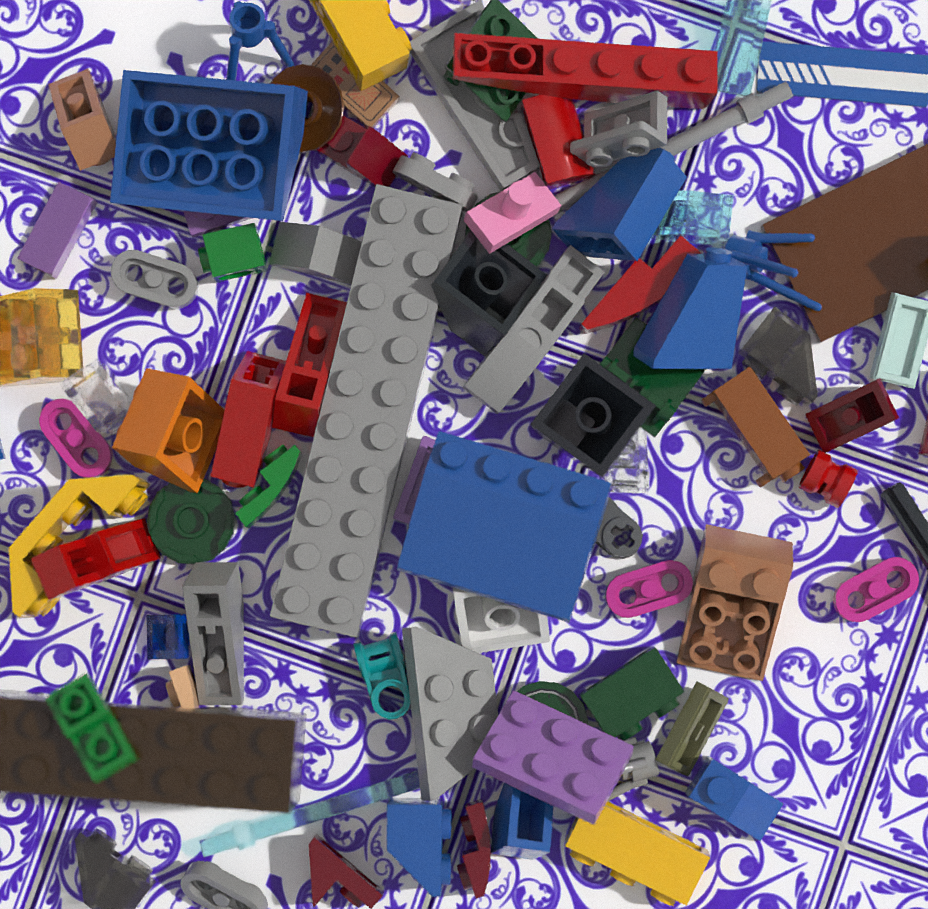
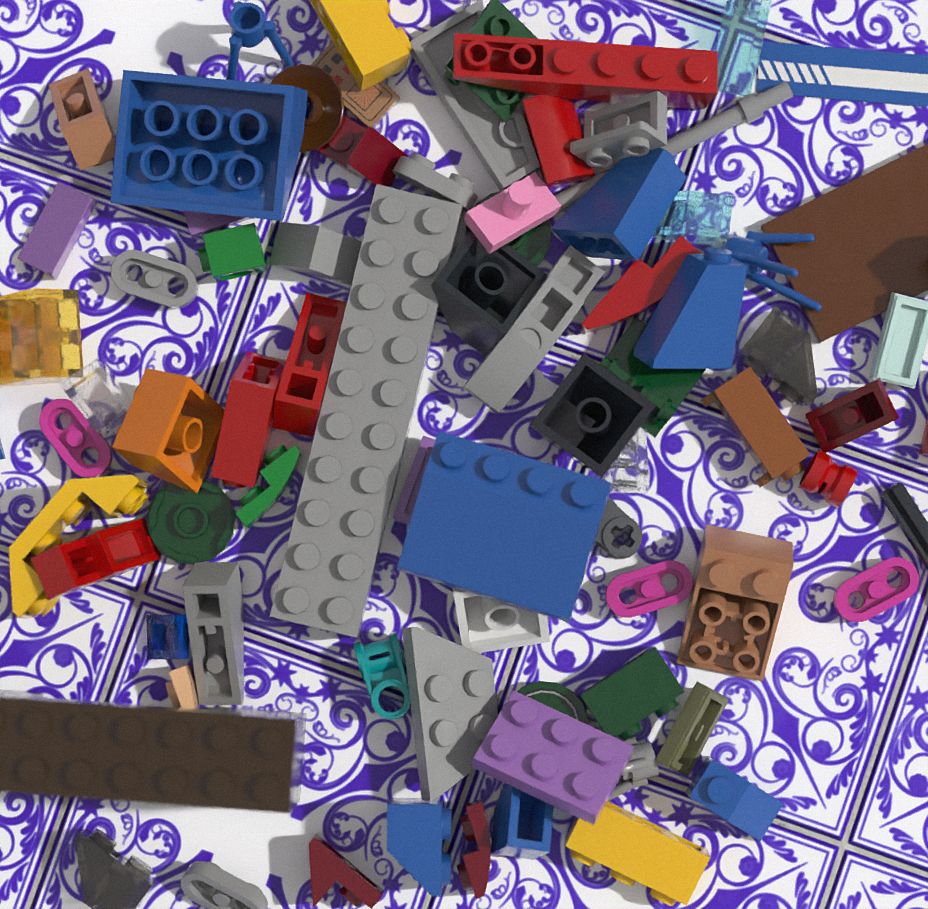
green slope [45,673,138,783] -> none
clear light blue bar [199,770,420,857] -> none

